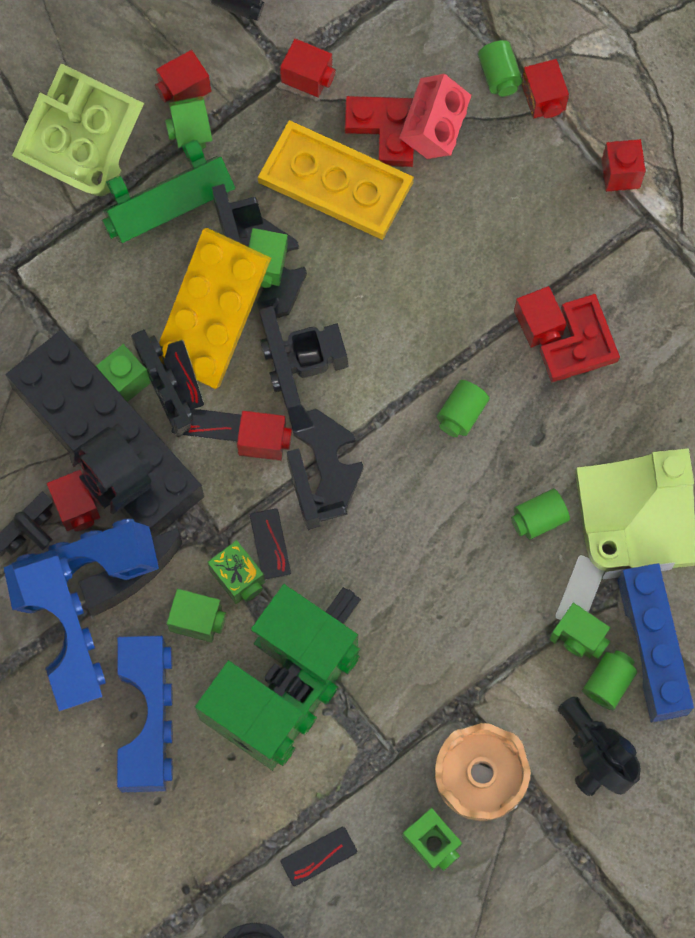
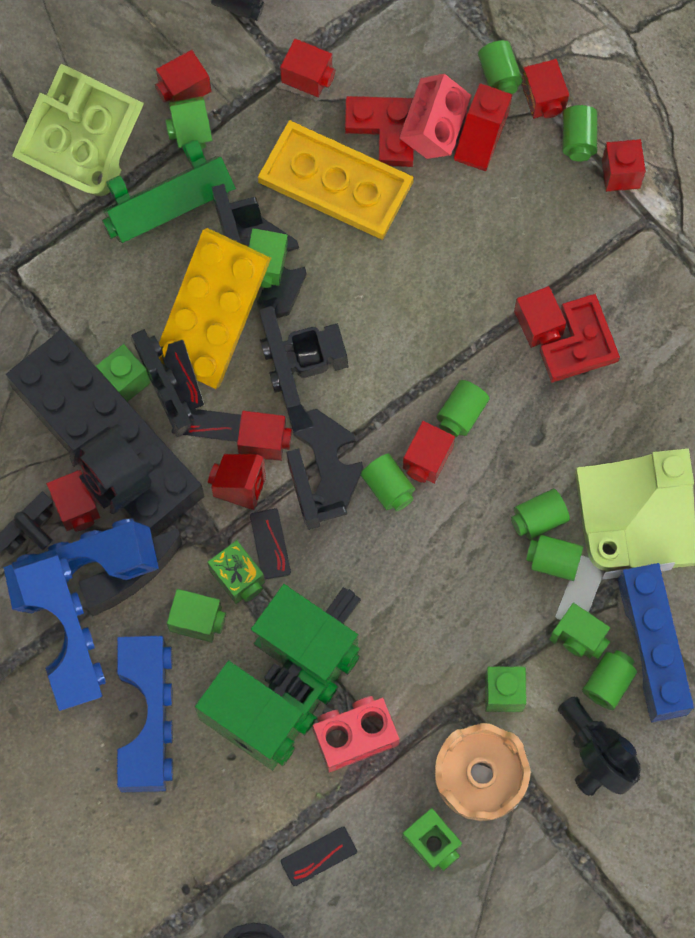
none -> red slope [208,454,266,510]
none -> coral brick [312,696,400,773]
none -> bright green brick [360,453,415,511]
none -> red brick [402,421,455,484]
none -> red slope [454,83,513,171]
none -> bright green brick [485,666,526,712]
none -> bright green brick [526,534,584,581]
none -> bright green brick [563,105,598,162]

